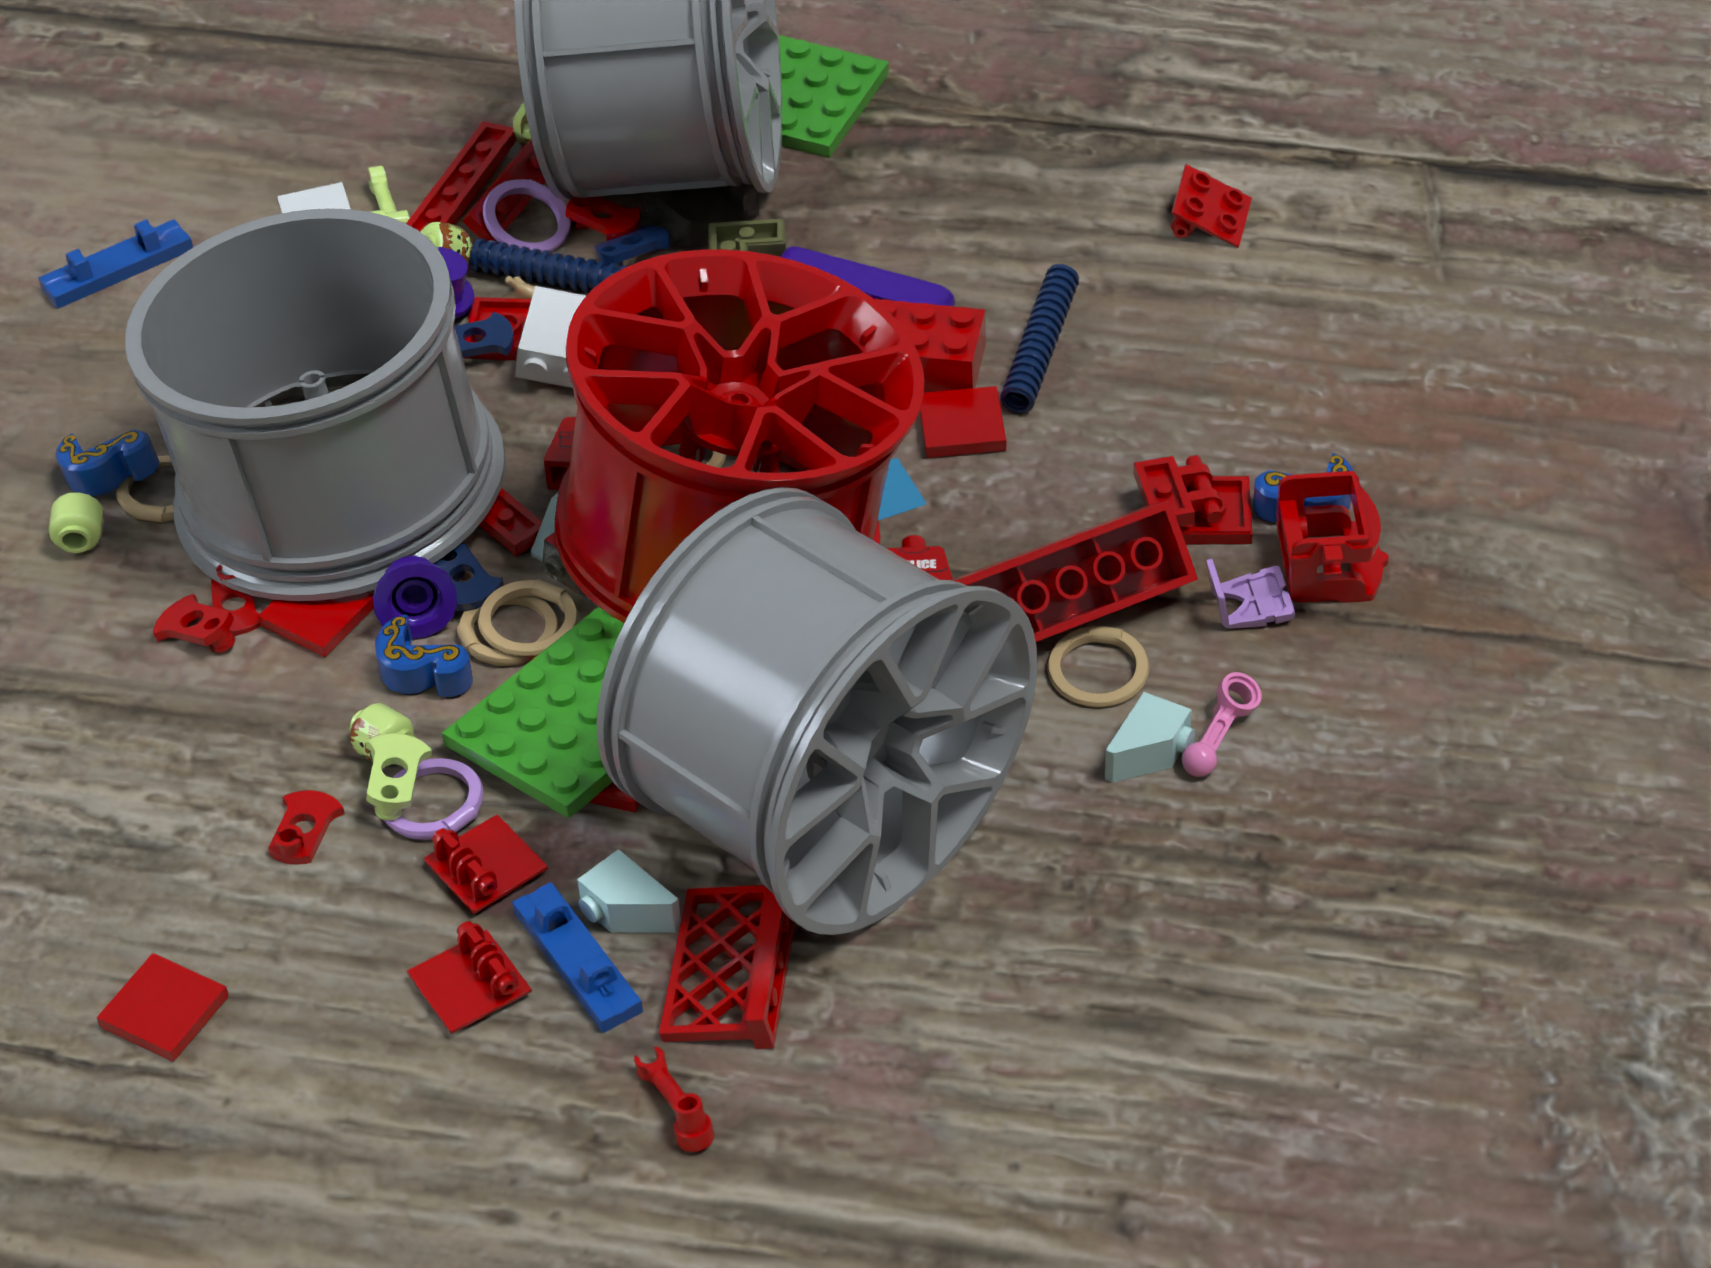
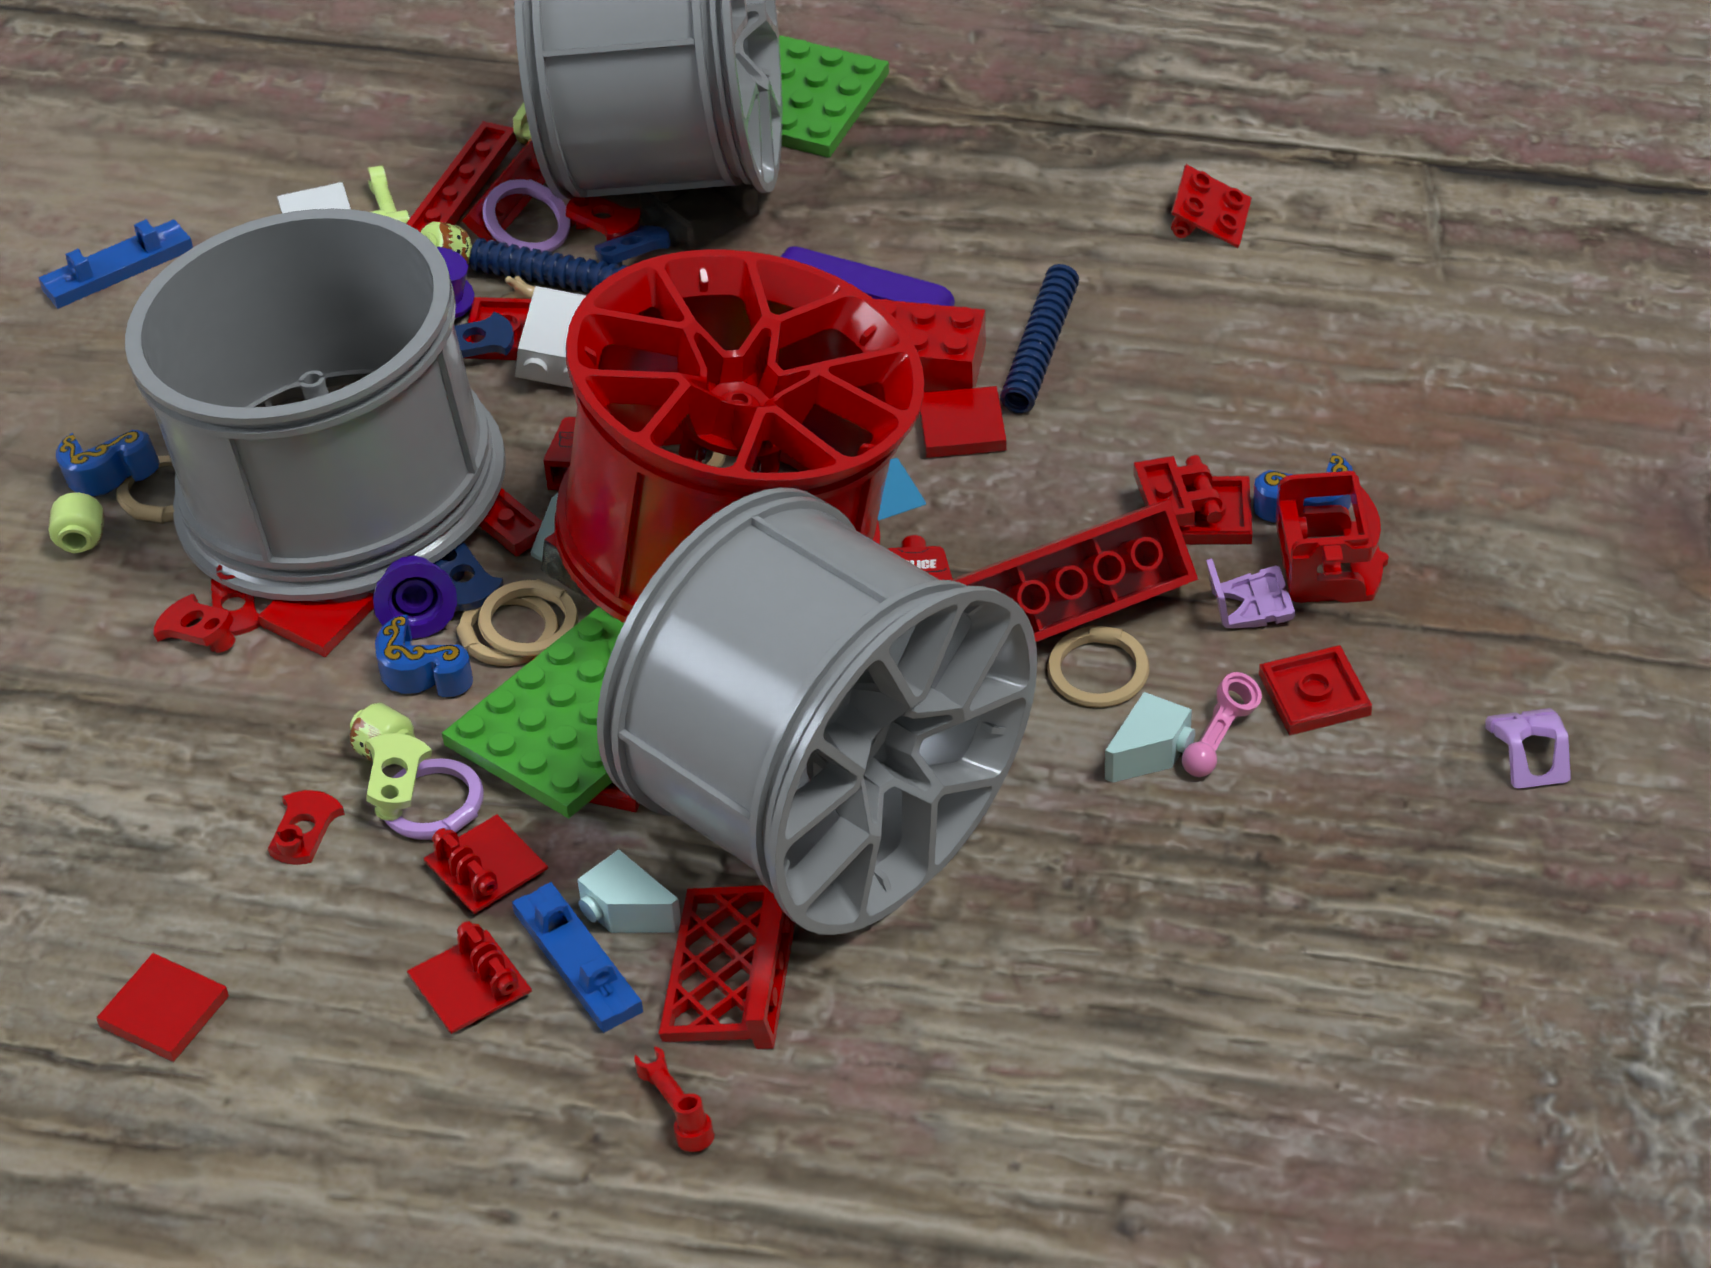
olive brick [708,219,786,257] -> none
none -> red tile [1259,645,1372,736]
none -> lavender piece [1486,708,1571,789]

